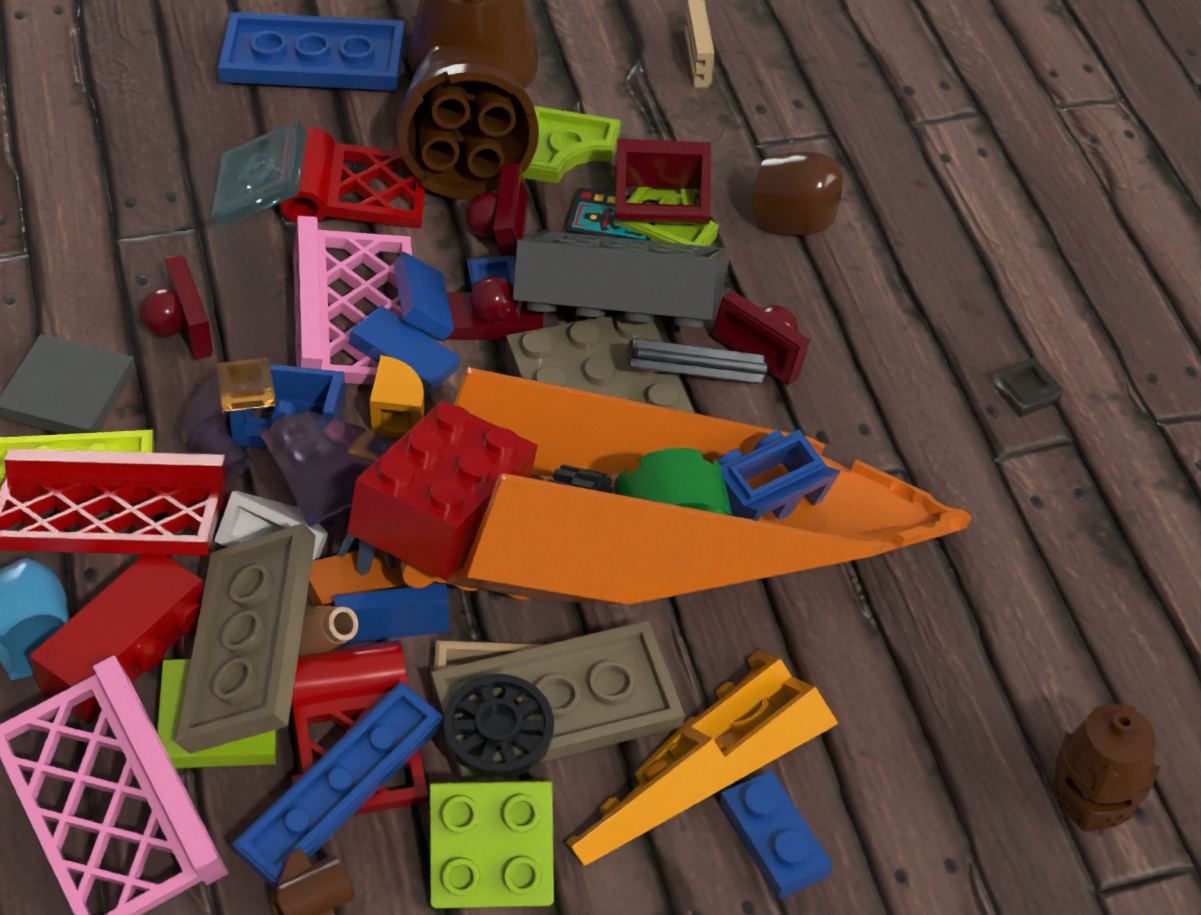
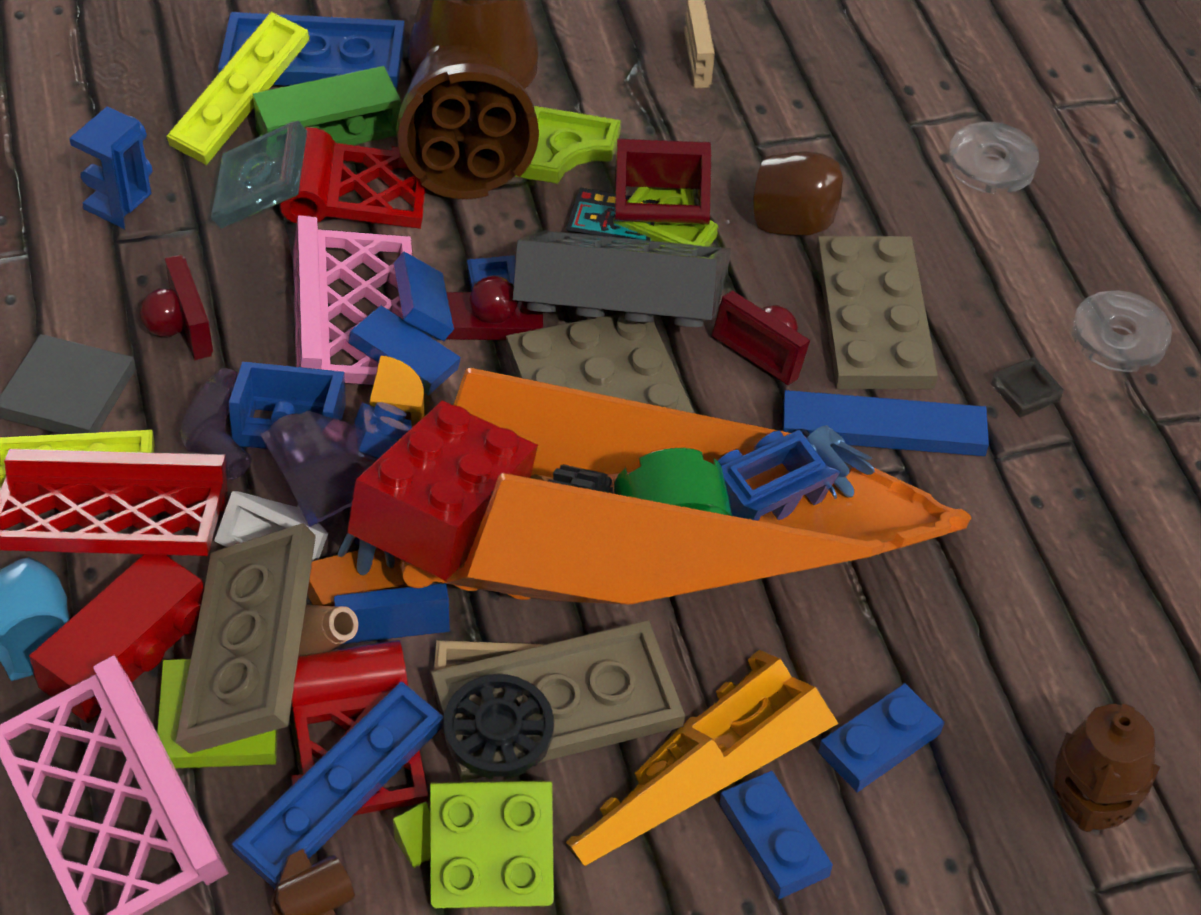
clear orange tile [216,358,276,412] -> none
dark red tile [466,163,529,260] -> none
black axle [626,338,769,384] -> none
none -> blue window [69,106,153,229]
none -> neon yellow tile [167,12,310,165]
none -> bright green brick [253,66,401,163]
none -> blue plate [354,402,412,458]
none -> lime piece [393,802,431,868]
none -> blue tile [782,390,989,456]
none -> flat silver piece [802,425,875,499]
none -> dark tan plate [816,236,938,389]
none -> blue plate [818,683,944,793]
none -> clear tile [948,122,1039,193]
none -> clear tile [1072,290,1172,372]

